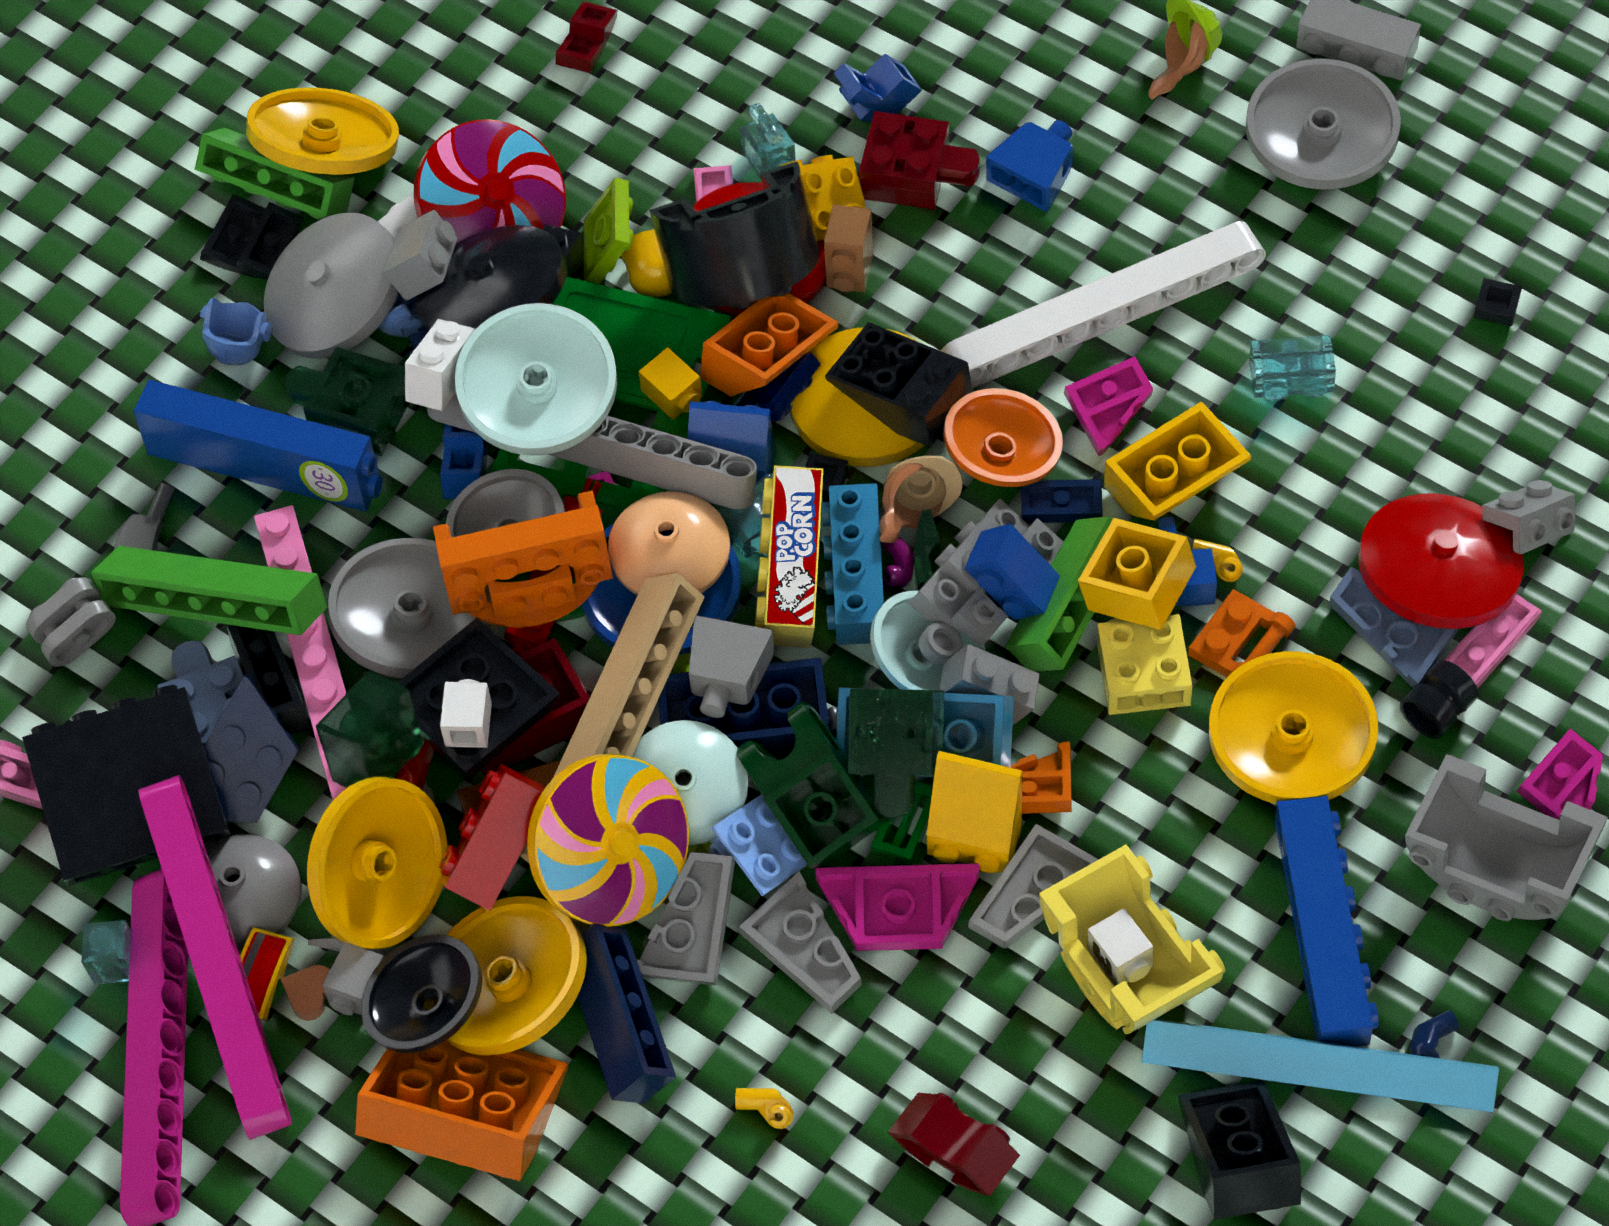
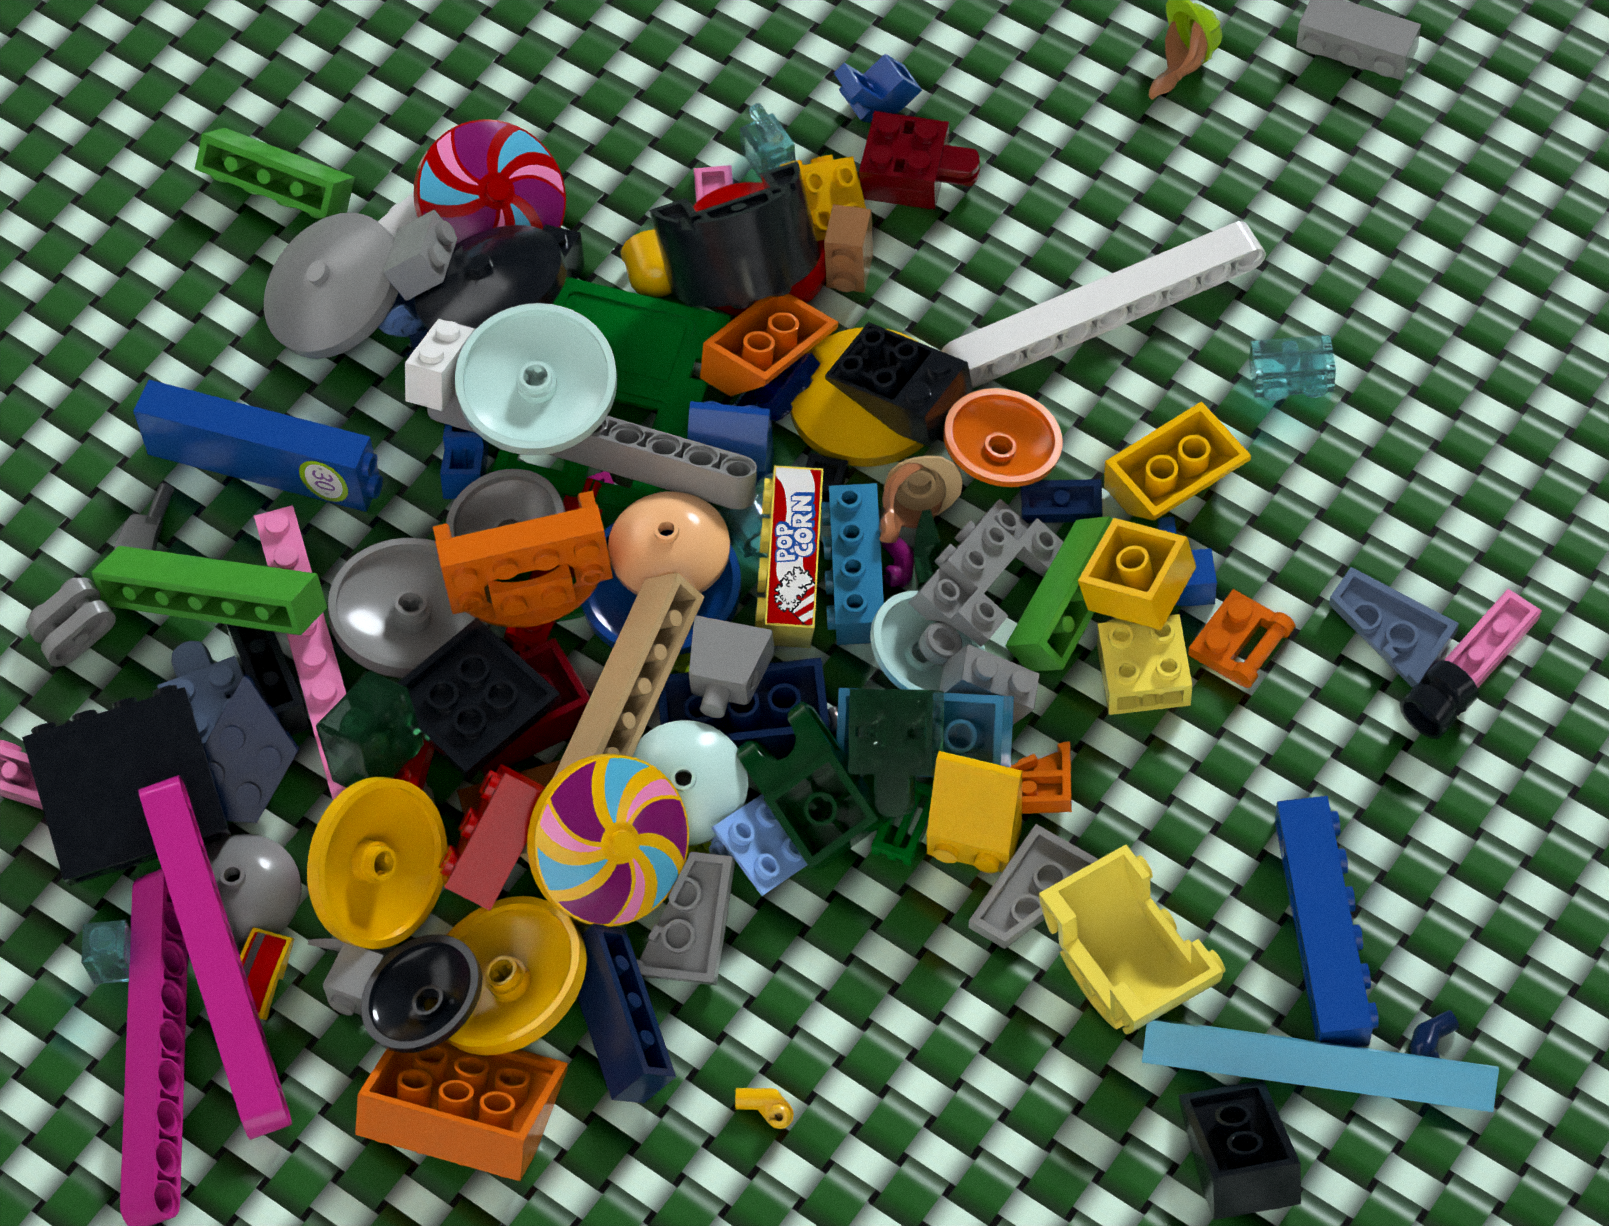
black slope [200,194,304,280] -> none
medium blue cap [200,298,272,365] -> none
yellow dish [246,87,399,175] -> none
nougat tile [281,965,330,1021] -> none
clear green brick [285,347,410,457] -> none
white brick [440,679,492,748] -> none
dark red slope [555,1,618,73] -> none
lime plate [584,177,633,284] -> none
yellow brick [638,347,702,420] -> none
light grey wing [739,871,862,1014] -> none
dark pink wing [816,863,980,951] -> none
dark red brick [887,1093,1020,1196] -> none
blue brick [964,523,1060,620] -> none
blue torso [986,120,1073,212] -> none
dark pink wing [1064,356,1153,456] -> none
white brick [1088,908,1153,986] -> none
yellow arm [1191,538,1243,582] -> none
yellow dish [1209,651,1378,804] -> none
light grey dish [1246,59,1401,190] -> none
red dish [1358,493,1524,629] -> none
light grey cylinder [1405,754,1608,921] -> none
black plate [1474,278,1522,326] -> none
light grey bracket [1482,480,1576,554] -> none
dark pink wing [1516,728,1603,820] -> none

